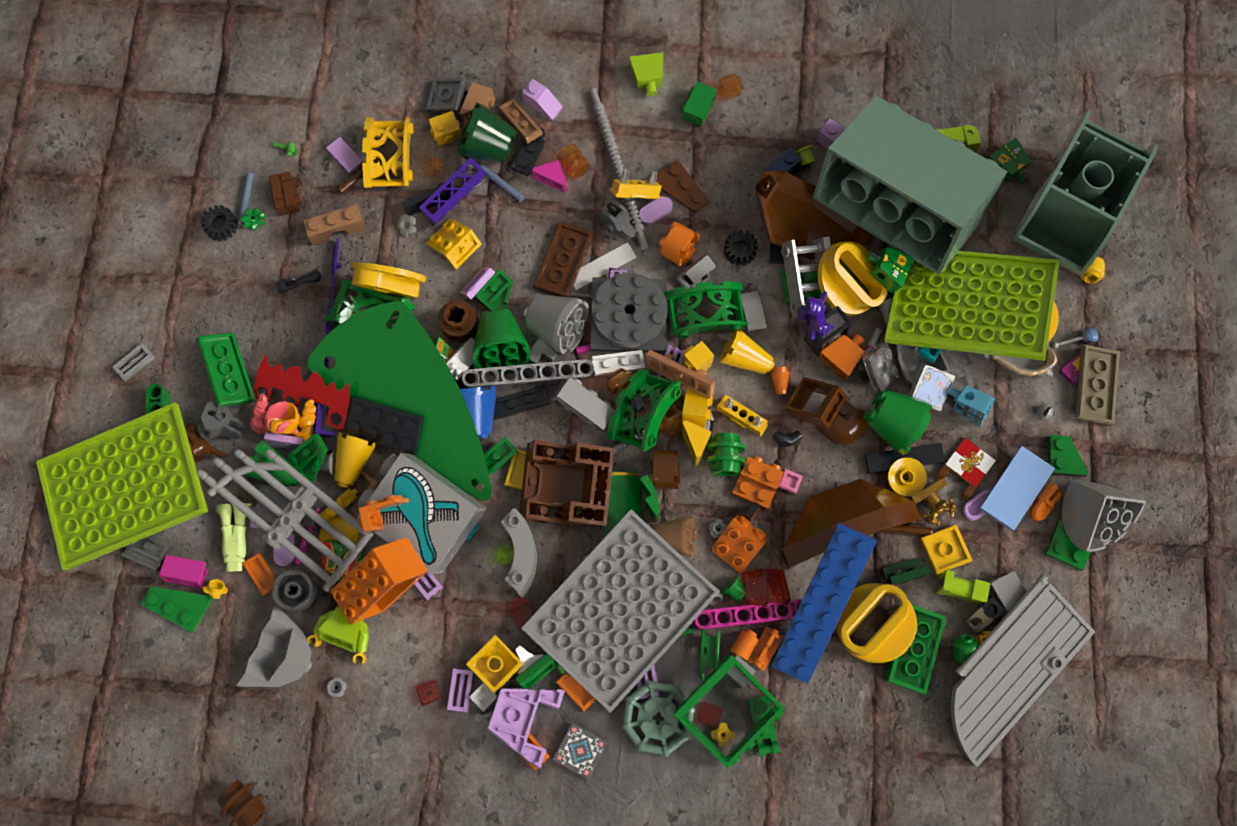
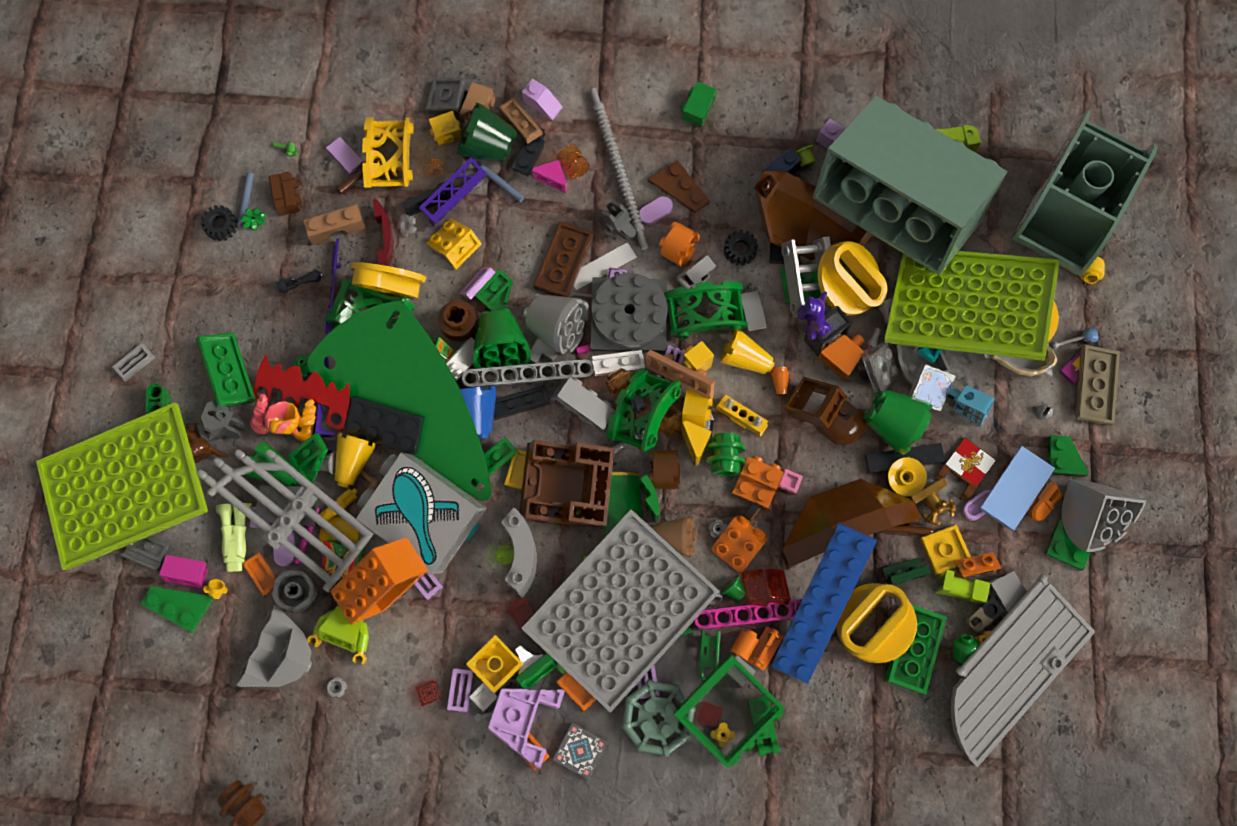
lavender tile [264,432,305,451] -> none
orange bracket [359,495,409,532] -> none
yellow piece [610,169,661,199] -> none
lime torso [629,52,663,97] -> none
clear orange head [716,73,744,100] -> none
black arm [773,430,803,447] -> none
green torso [866,247,914,293] -> none
green torso [988,137,1031,184] -> none
none -> green plant [292,354,312,378]
none -> dark red slope [373,199,394,266]
none -> orange hinge [955,552,1001,579]

